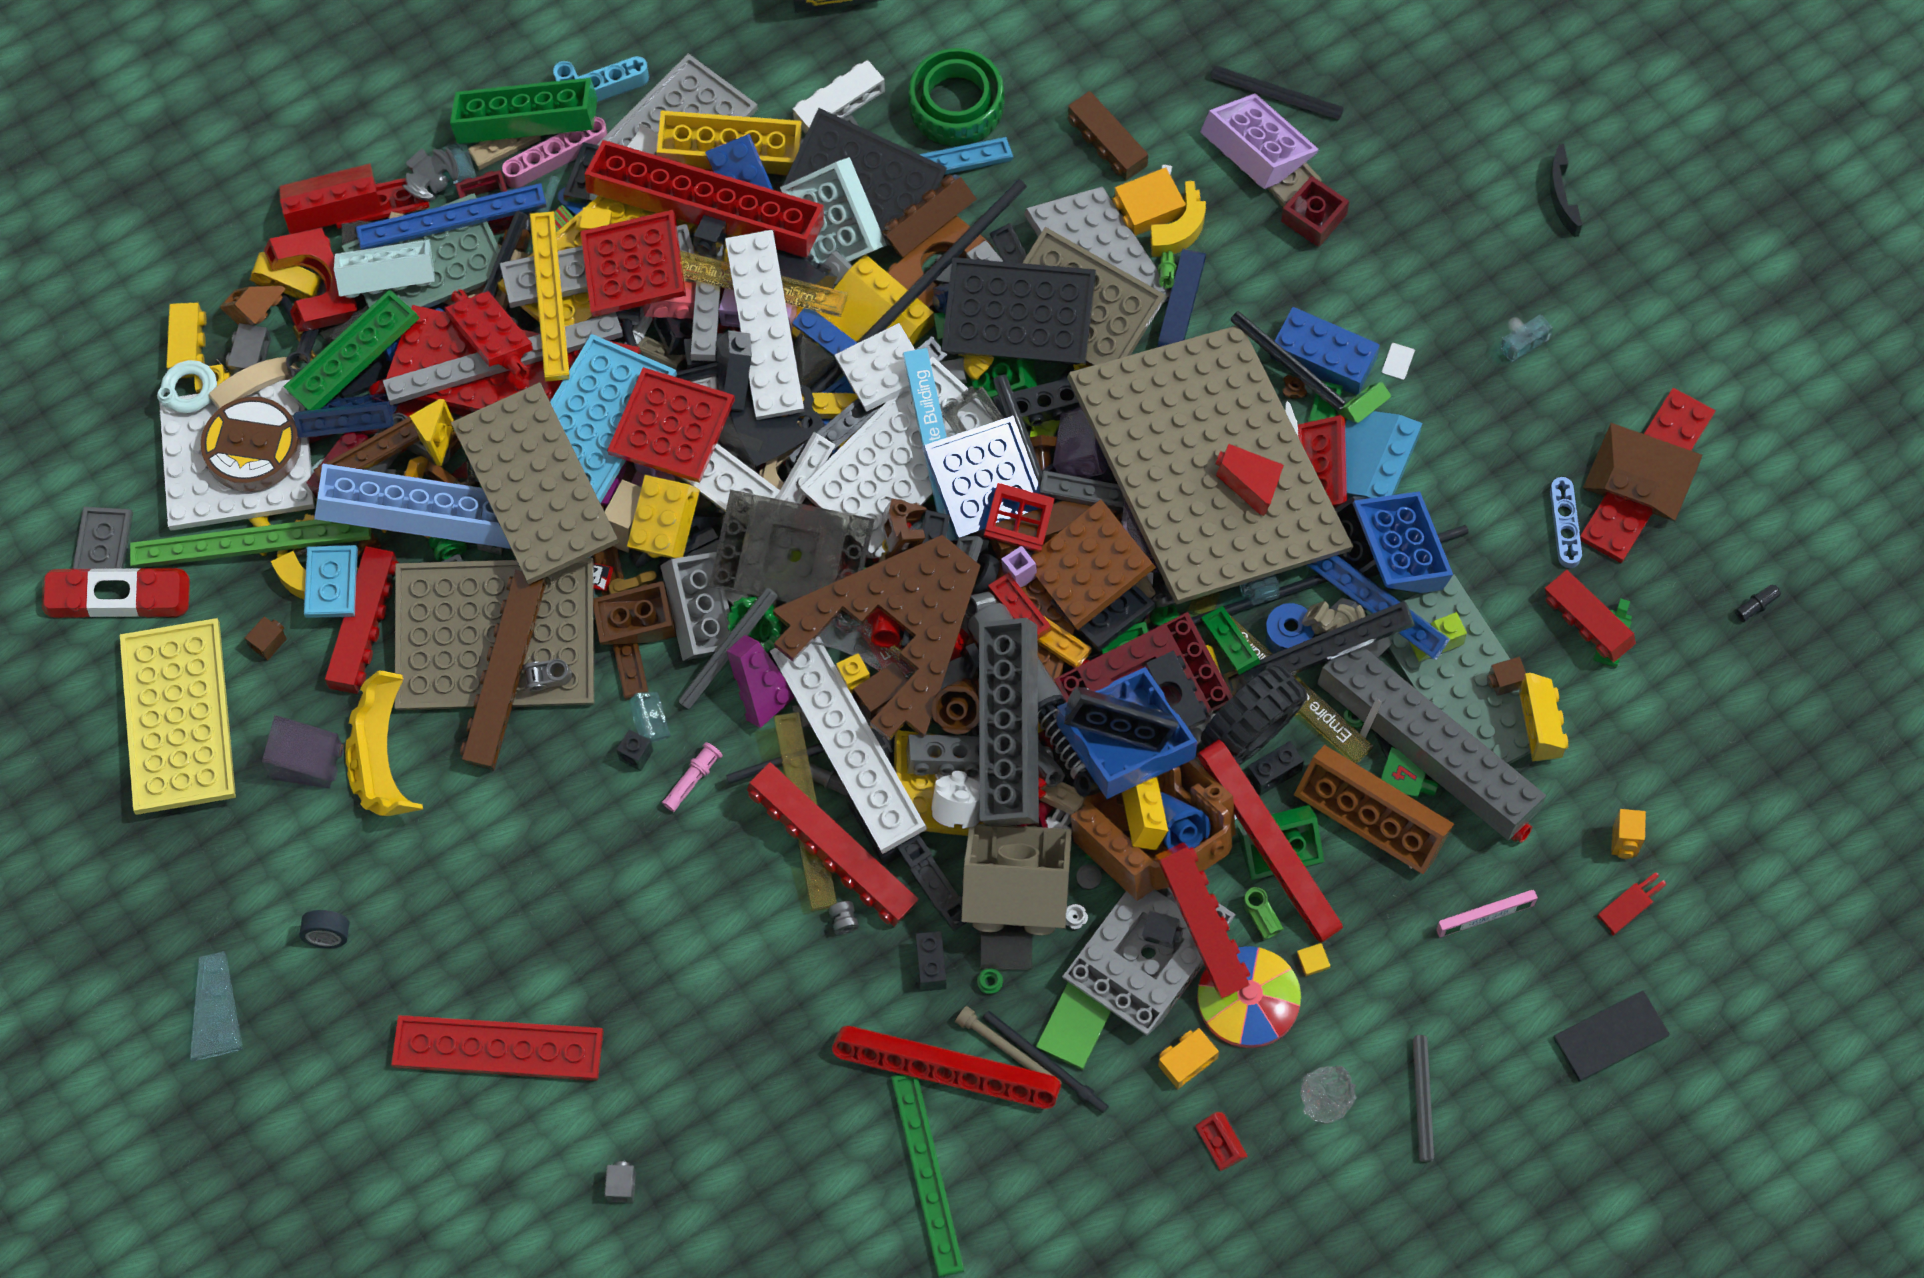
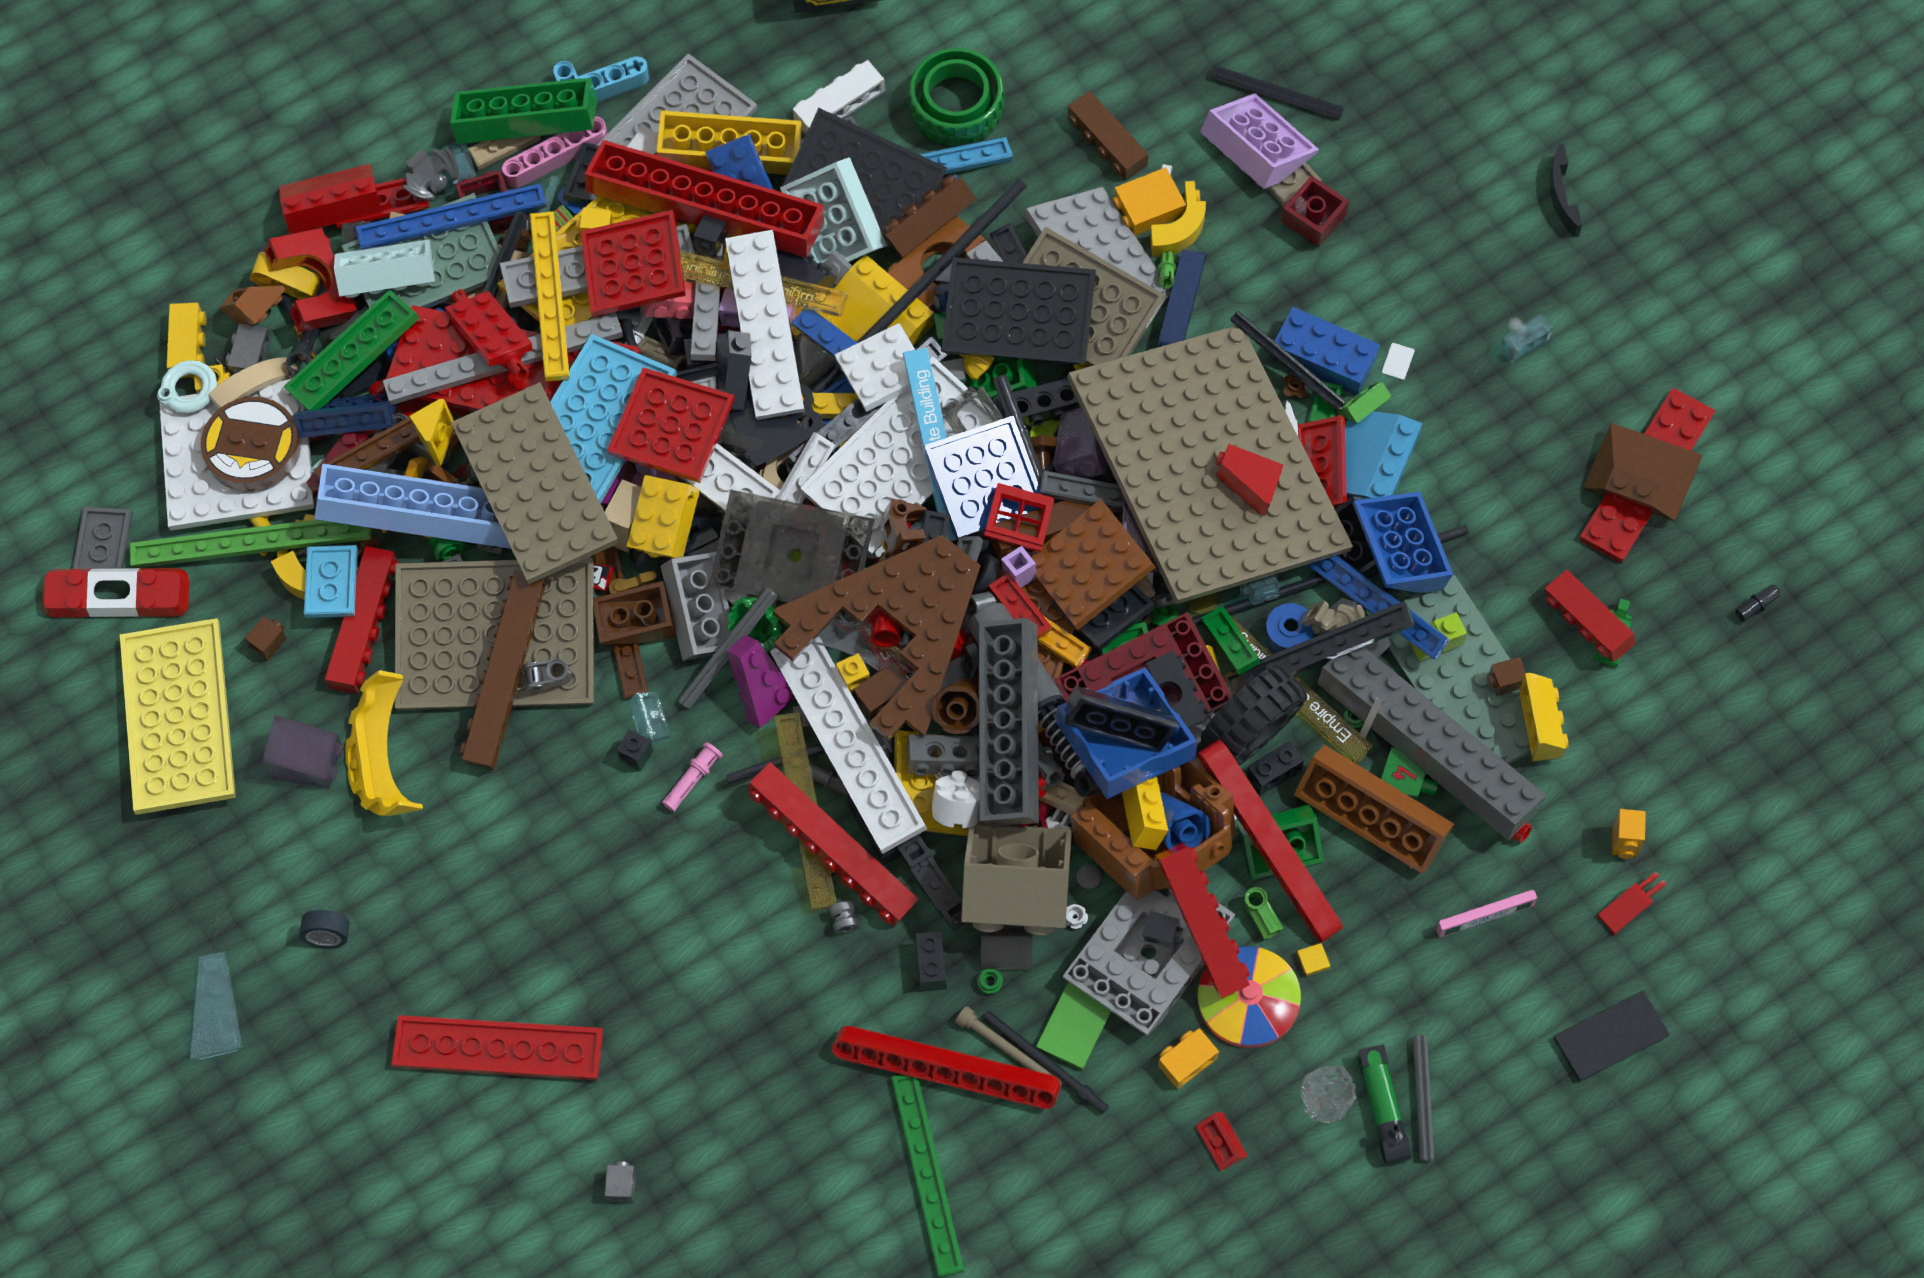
light blue beam [1550,477,1582,568] -> none
none -> piece [1357,1044,1412,1165]

